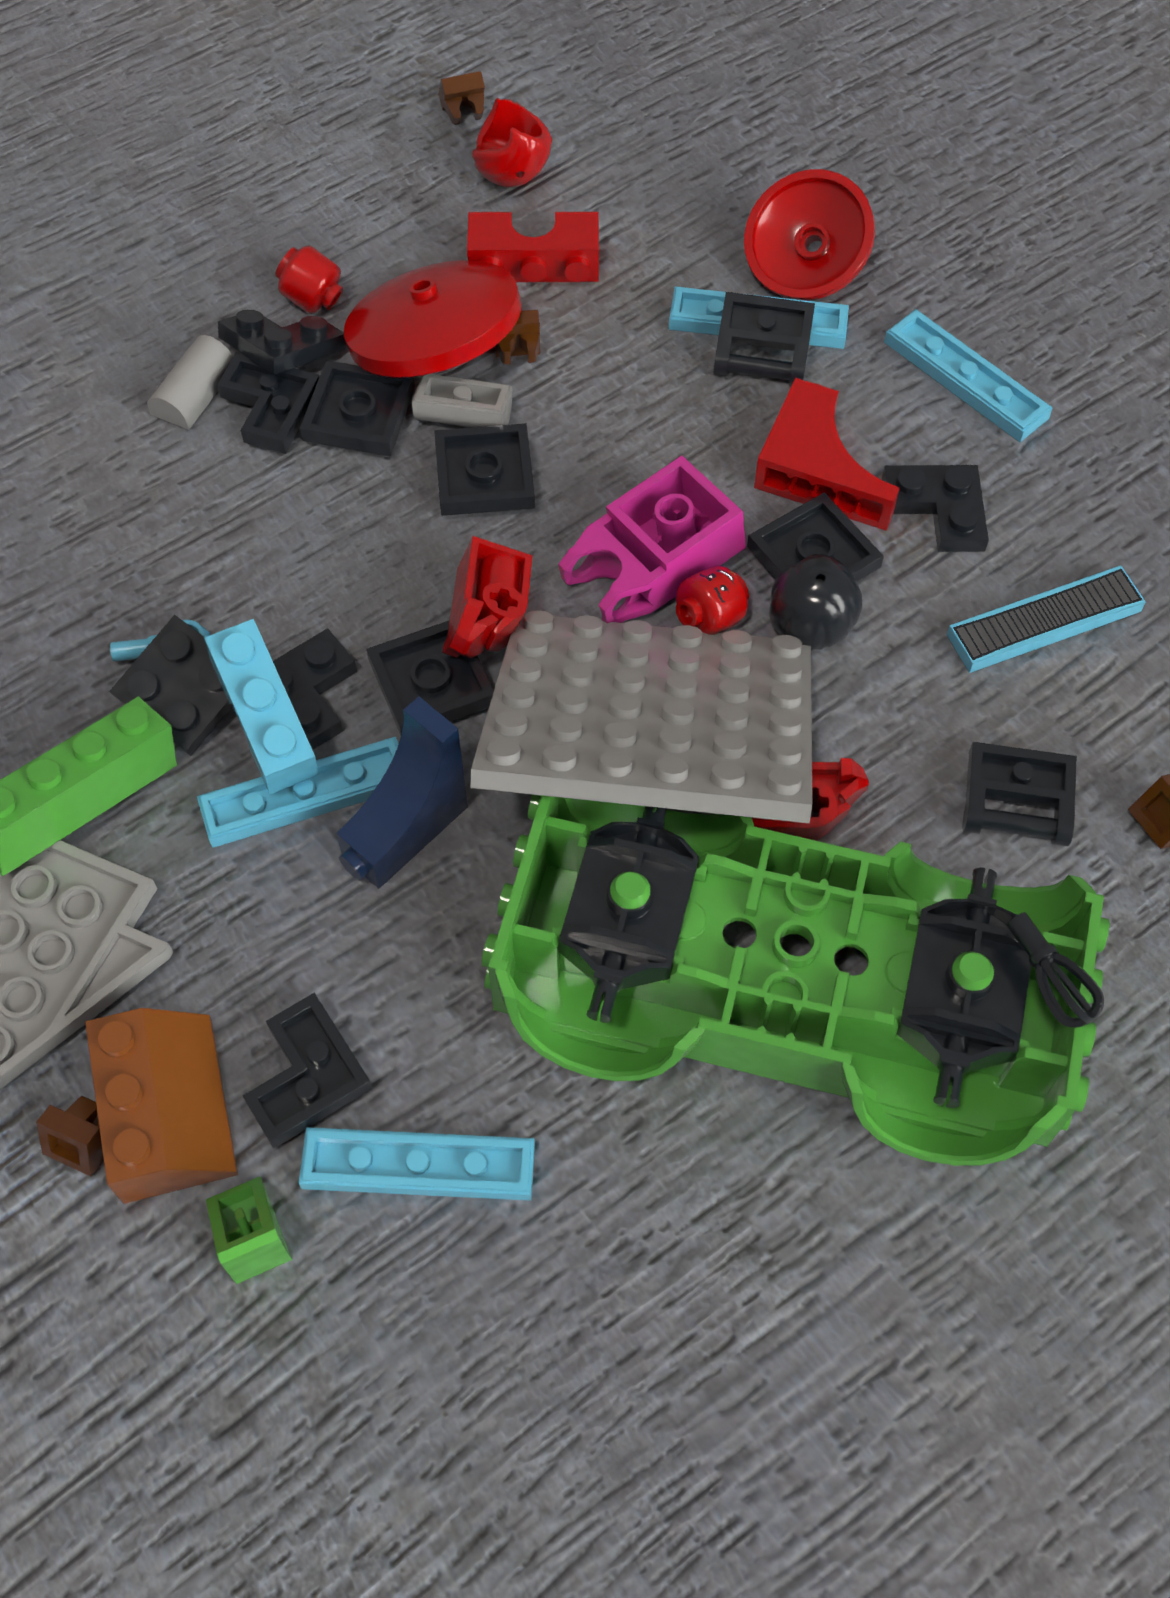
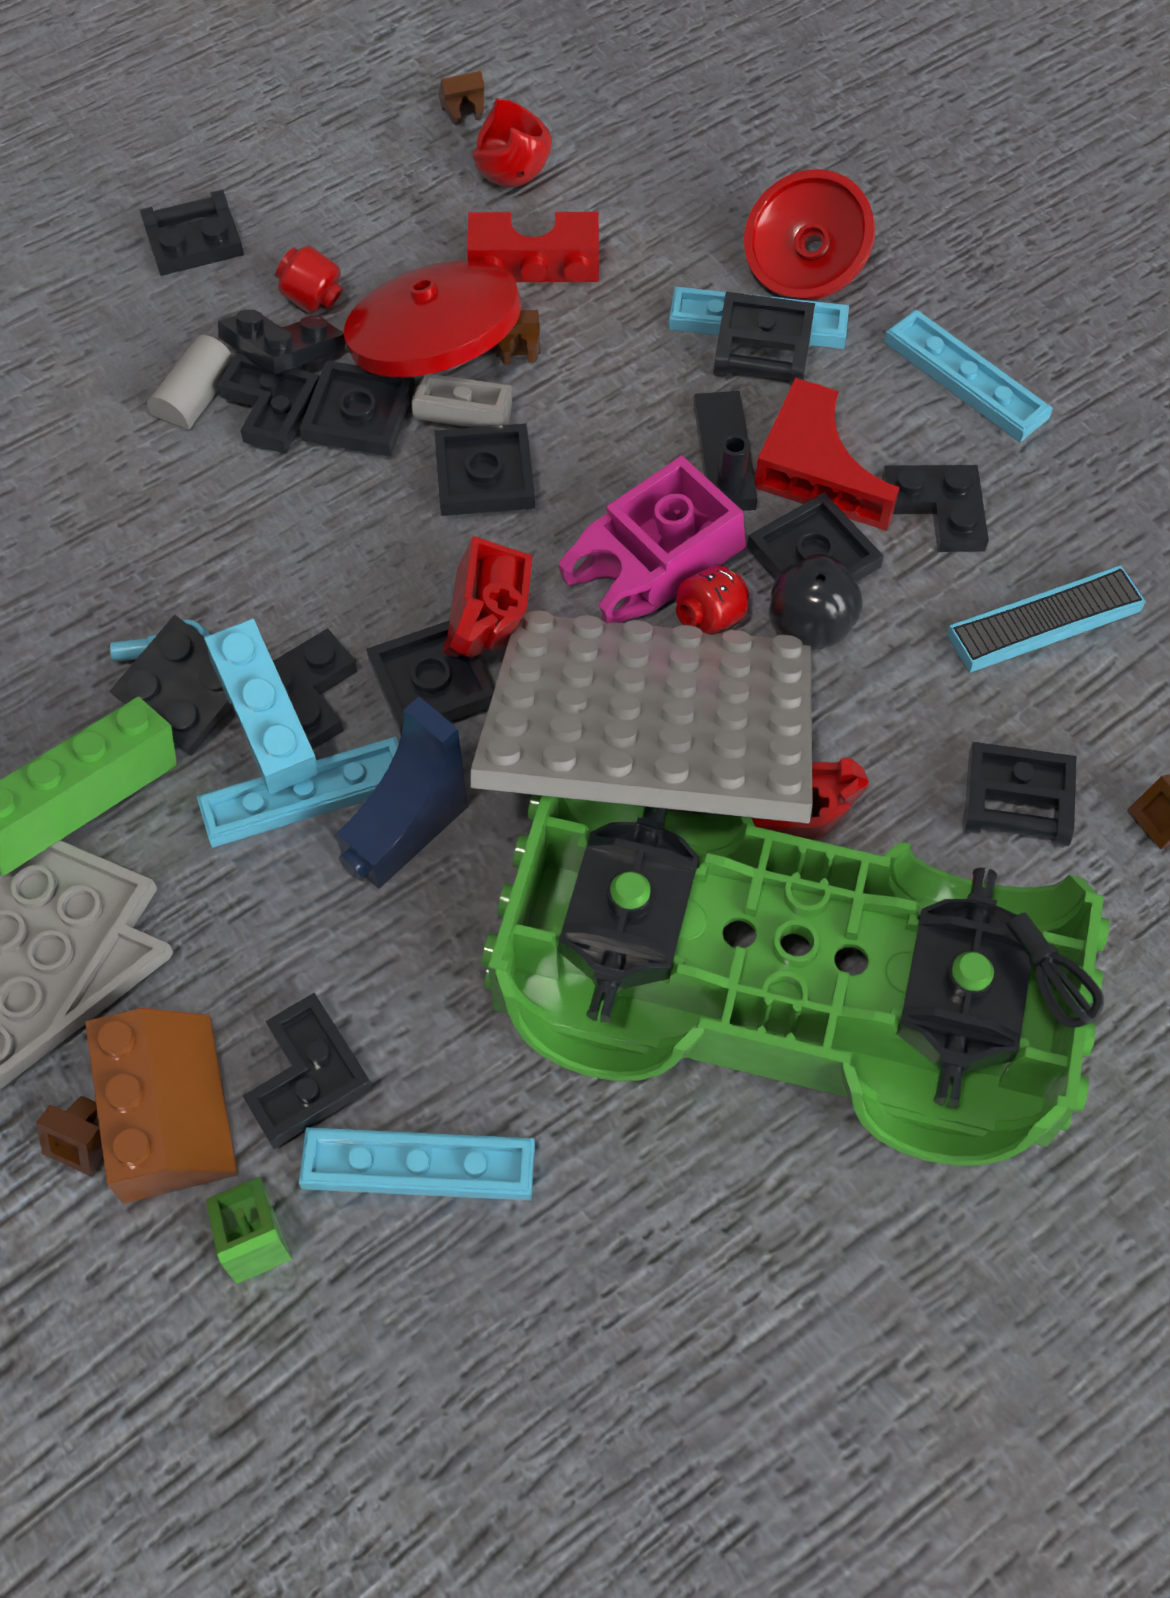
none -> black plate [139,189,244,276]
none -> black piece [694,391,757,511]

